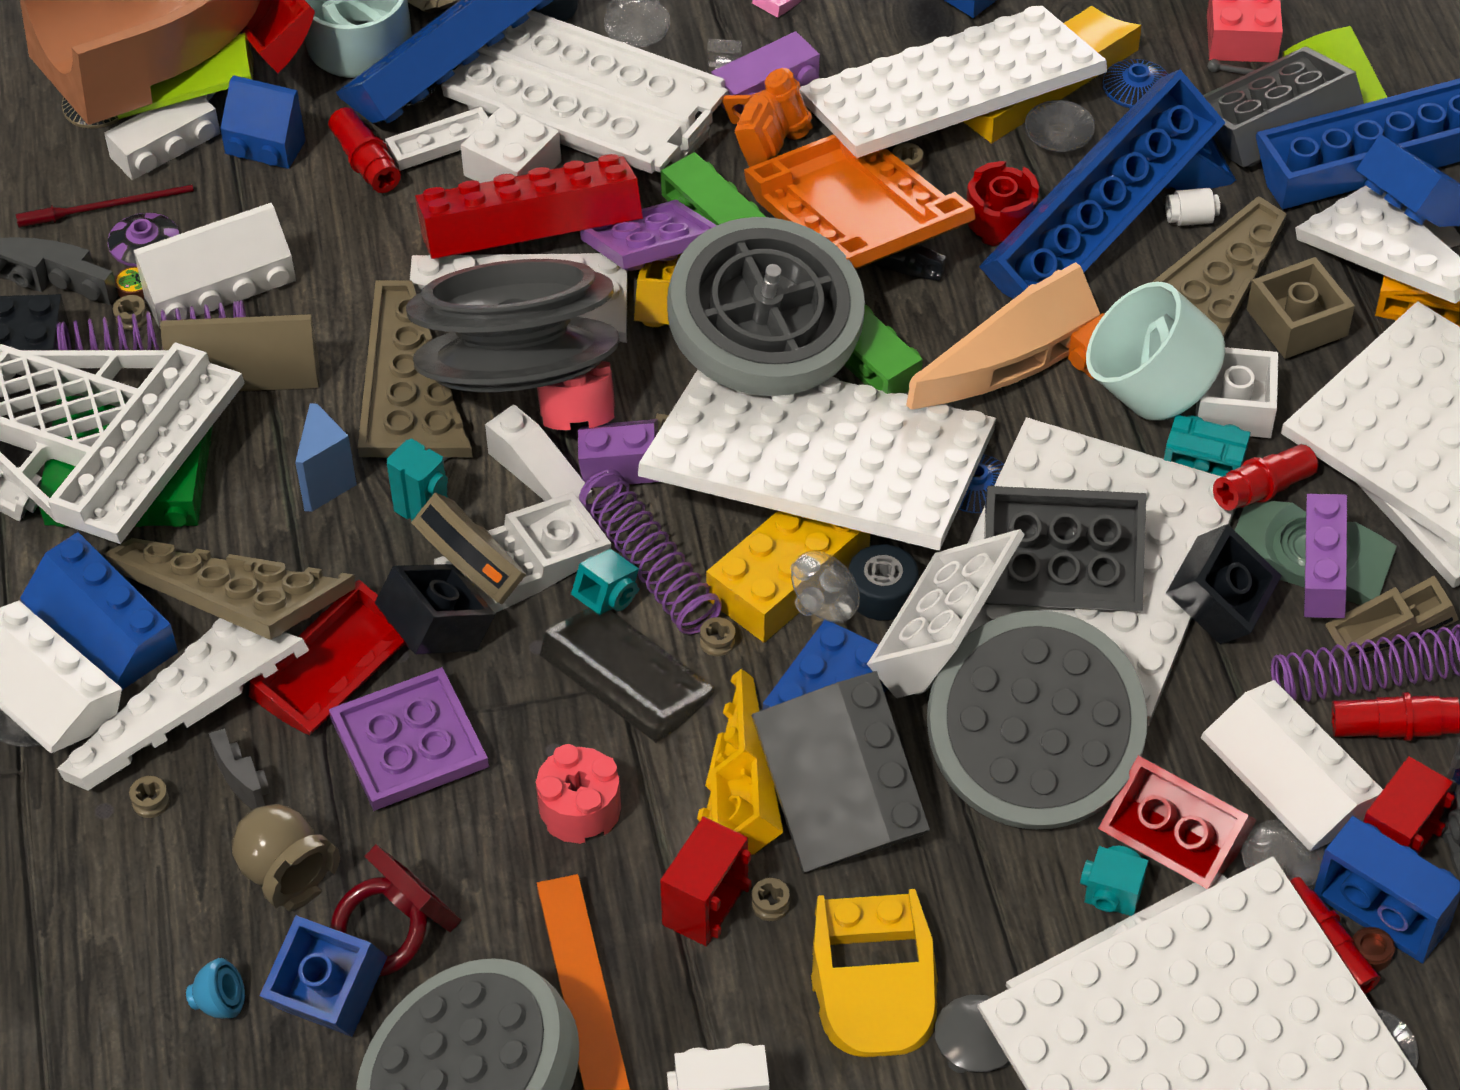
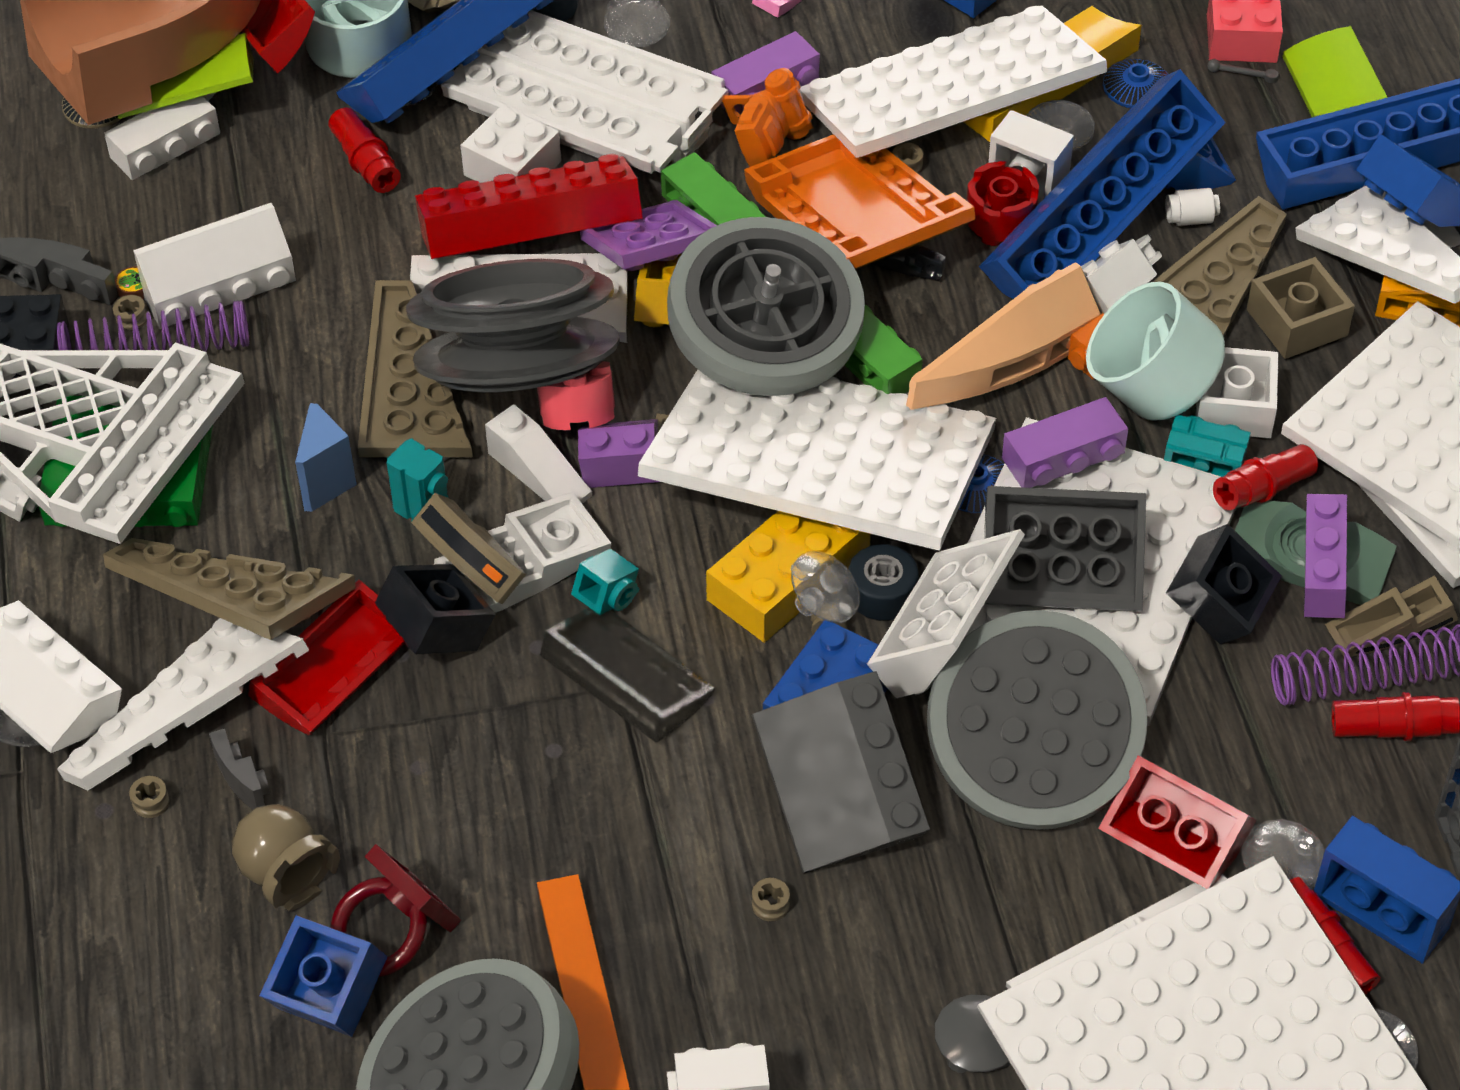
dark red piece [16,185,194,228] -> none
blue slope [20,532,178,690] -> none
dish [108,213,179,267] -> none
dark tan slope [160,314,320,391] -> none
dark azure brick [186,958,245,1019] -> none
blue slope [220,75,306,169] -> none
medium lavender plate [329,667,489,811] -> none
white plate [385,107,488,171] -> none
coral brick [536,744,621,844] -> none
medium lavender piece [579,469,722,635] -> none
red container [660,816,751,947] -> none
yellow wedge [697,669,783,855] -> none
dark tan bush [700,617,736,656] -> none
clear tile [707,38,743,69] -> none
yellow slope [811,889,938,1057] -> none
teal brick [1080,846,1148,916] -> none
white slope [1201,680,1383,852] -> none
dark grey slope [1203,46,1364,167] -> none
copper tile [1353,927,1395,972] -> none
red container [1363,756,1455,855] -> none
none -> white brick [988,110,1074,205]
none -> medium lavender brick [1002,397,1128,488]
none -> white brick [1081,234,1162,314]

